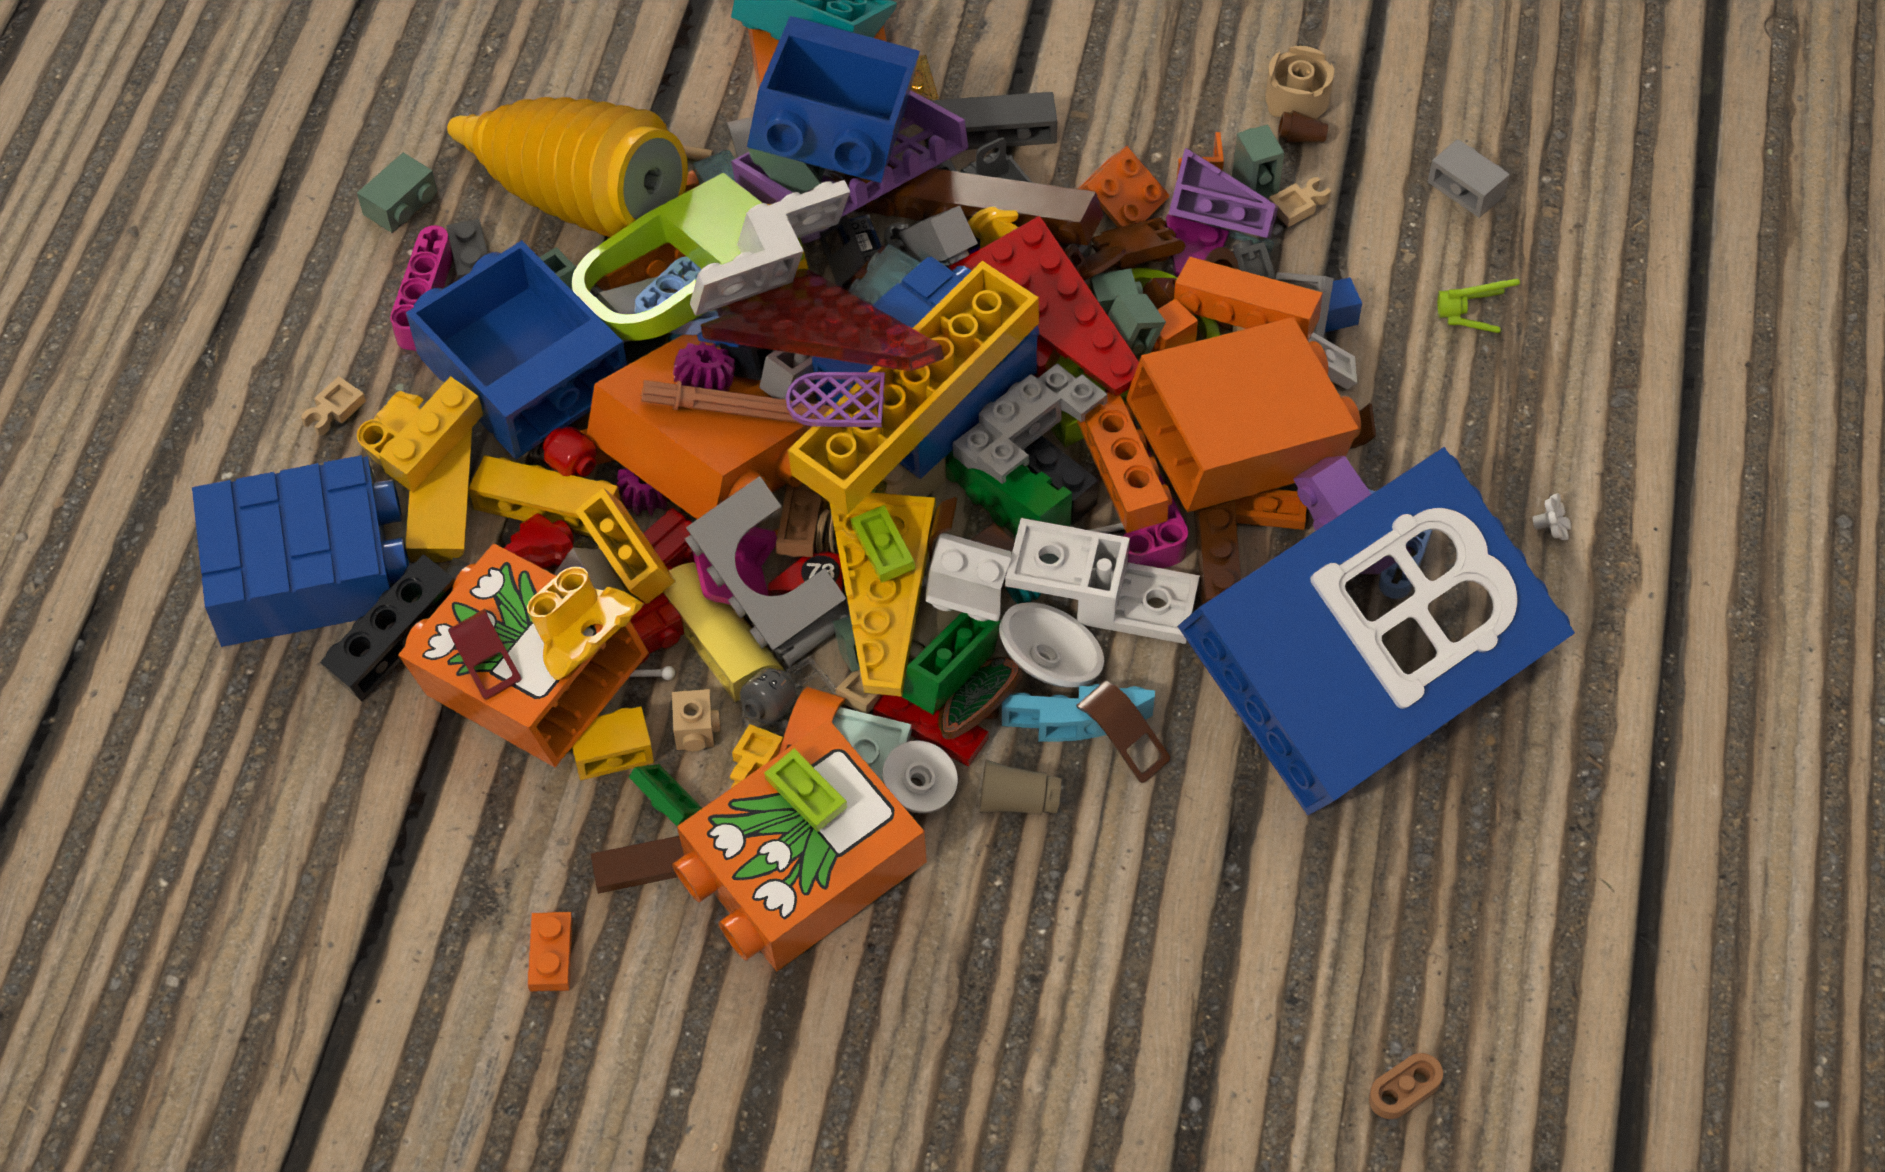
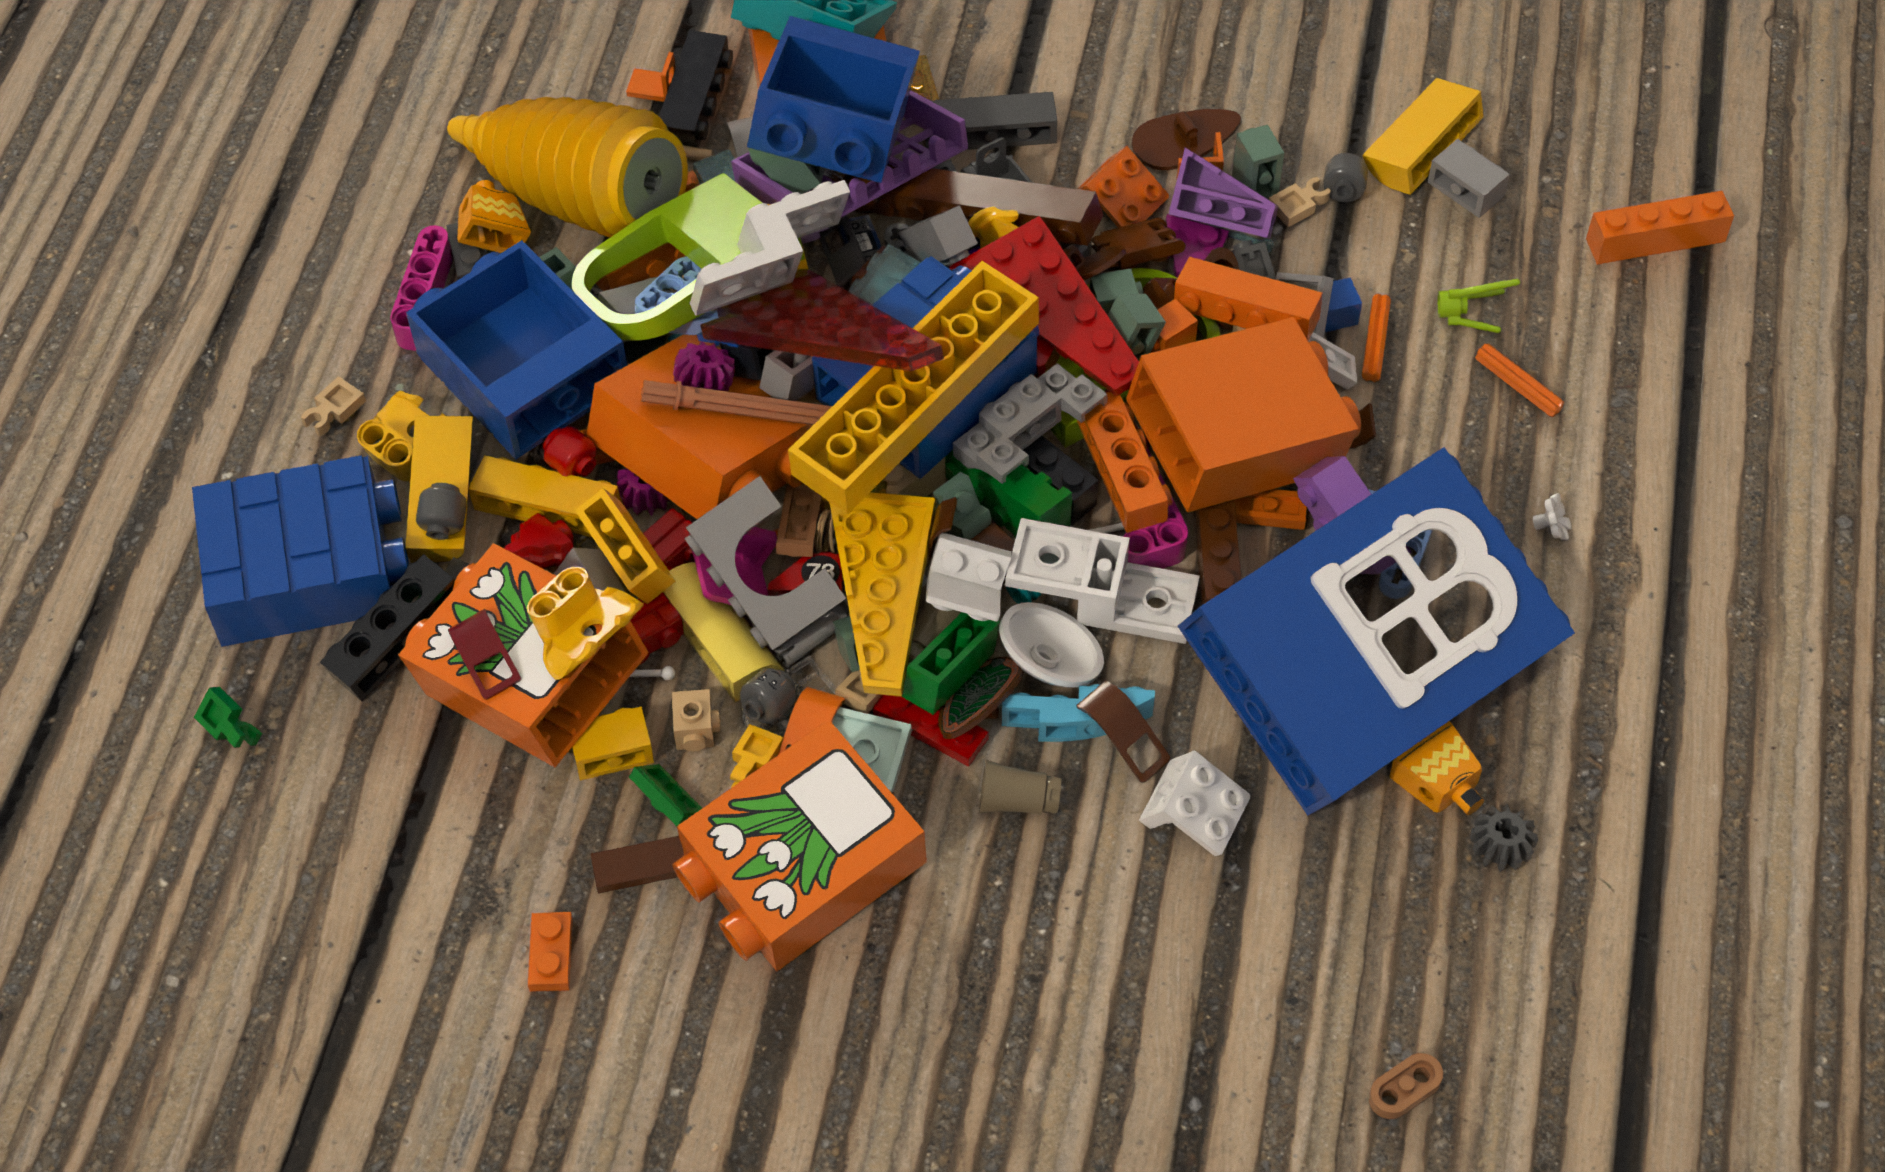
sand green brick [357,152,437,233] -> none
yellow brick [379,376,484,493] -> none
lime plate [764,748,847,832] -> none
medium lavender window [785,372,885,427] -> none
lime plate [850,505,916,583] -> none
white dish [882,741,958,813] -> none
tan brick [1265,46,1334,120] -> none
reddish brown cone [1278,110,1328,143] -> none
none -> green plate [194,687,262,748]
none -> dark grey head [416,483,467,540]
none -> light orange torso [457,180,531,253]
none -> orange bracket [626,52,676,102]
none -> black brick [659,30,733,148]
none -> sand green brick [933,472,991,540]
none -> reddish brown shield [1131,109,1241,170]
none -> white bracket [1139,750,1250,856]
none -> dark grey head [1323,153,1368,203]
none -> orange axle [1362,293,1391,382]
none -> yellow brick [1363,78,1484,195]
none -> light orange torso [1389,721,1484,815]
none -> dark grey gear [1470,804,1538,872]
none -> orange axle [1475,343,1564,417]
none -> orange brick [1586,191,1734,265]

